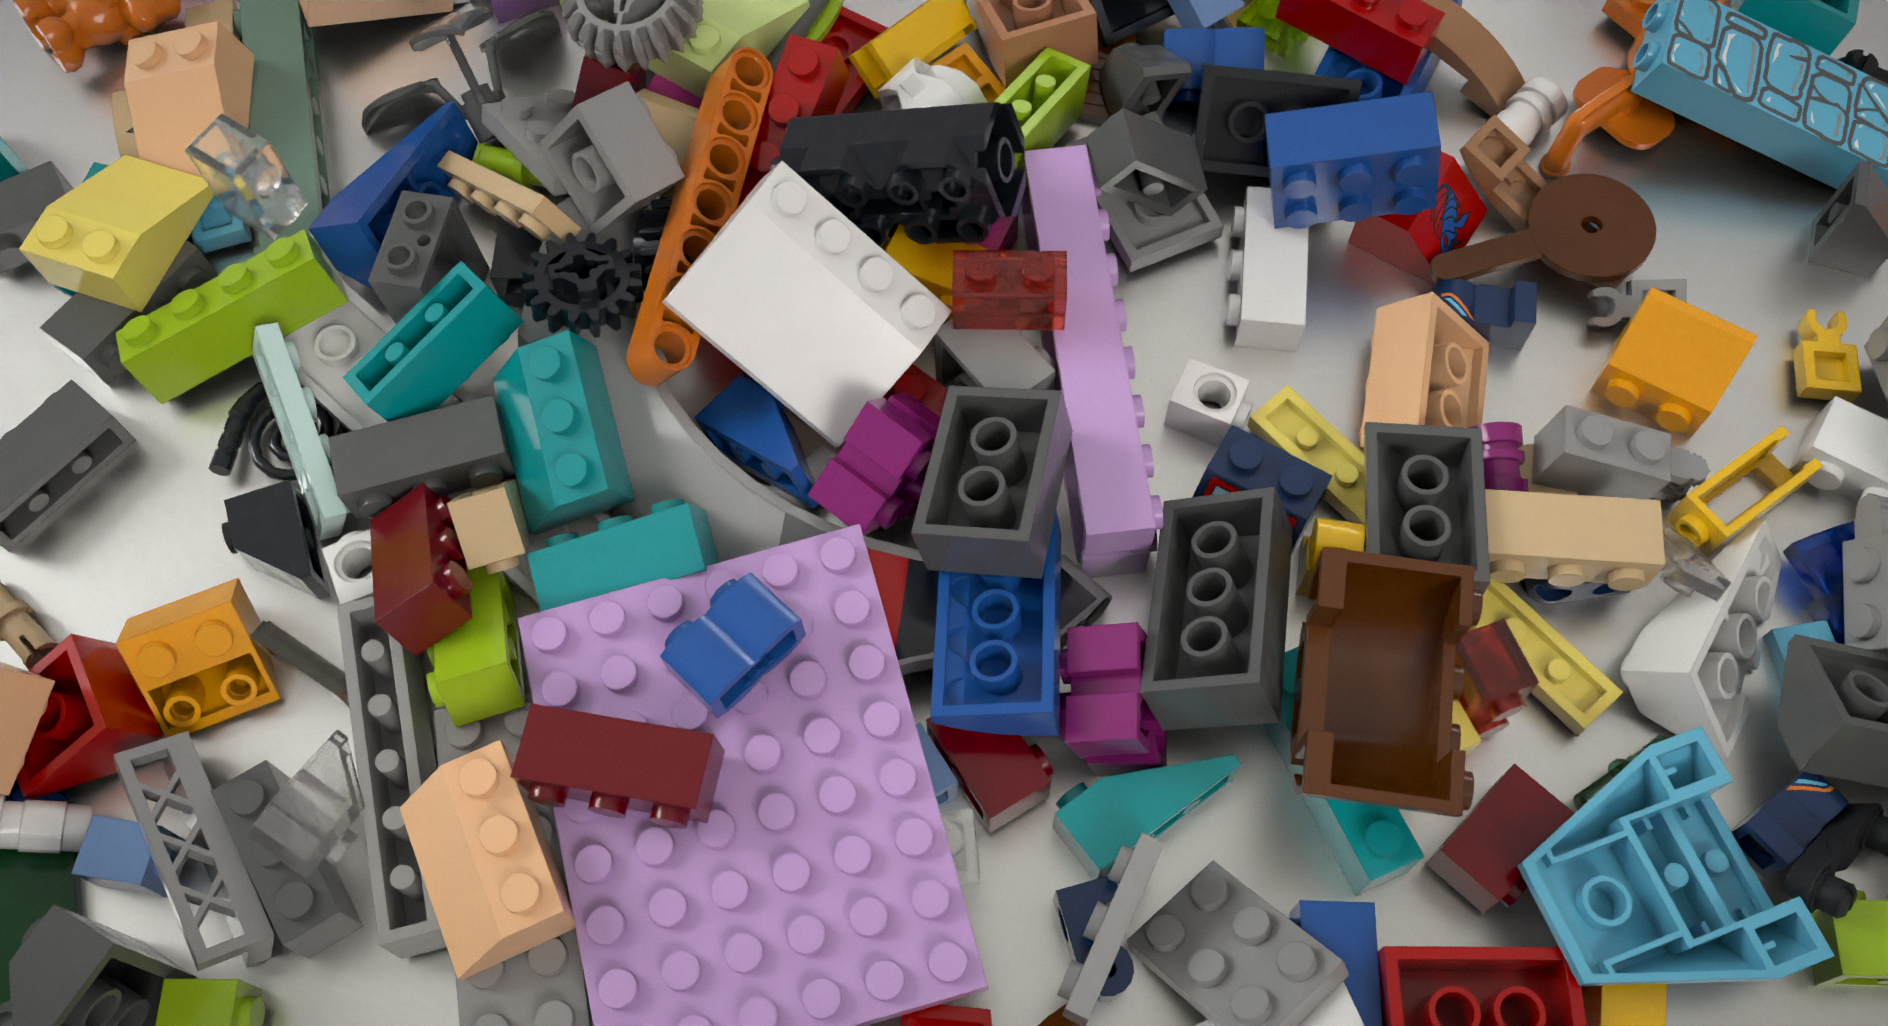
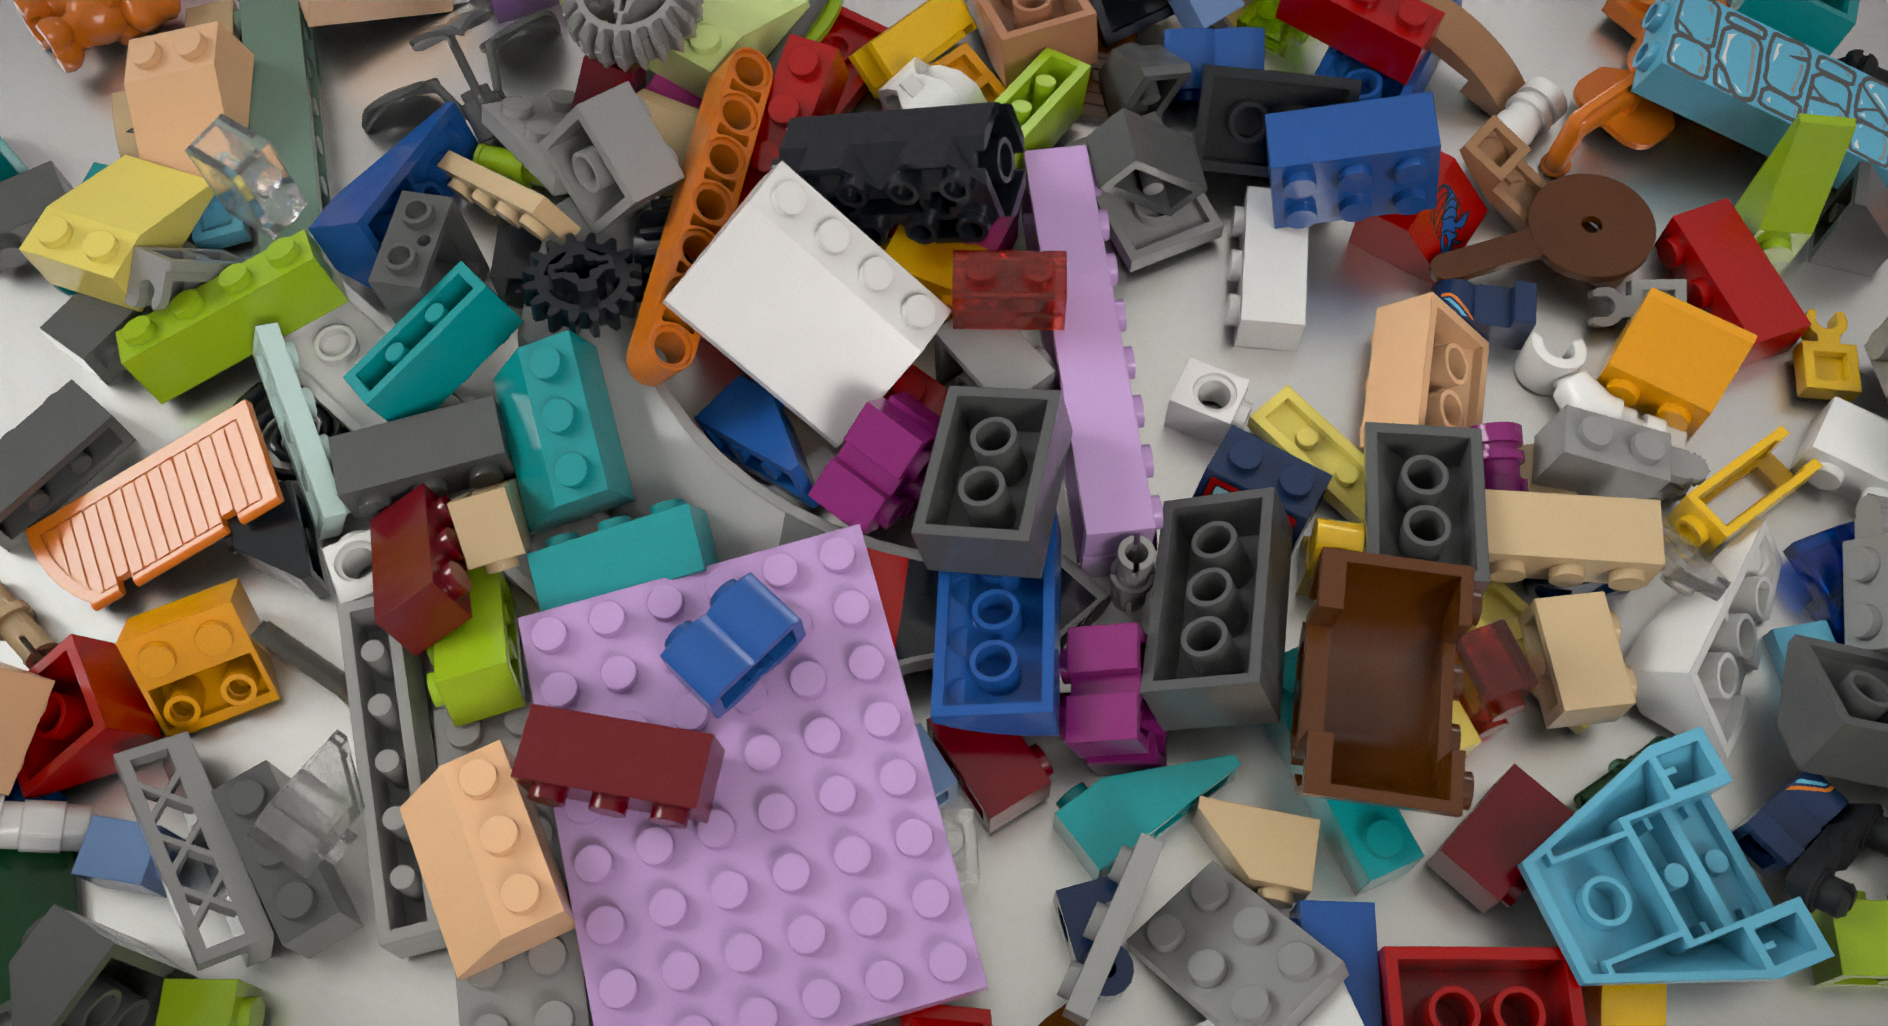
none -> piece [25,399,284,611]
none -> light grey hinge [125,246,247,310]
none -> light grey pin [1110,535,1156,612]
none -> tan slope [1191,796,1321,909]
none -> white piece [1514,331,1687,449]
none -> tan brick [1518,591,1637,729]
none -> red brick [1654,198,1812,368]
none -> lime slope [1734,113,1856,264]

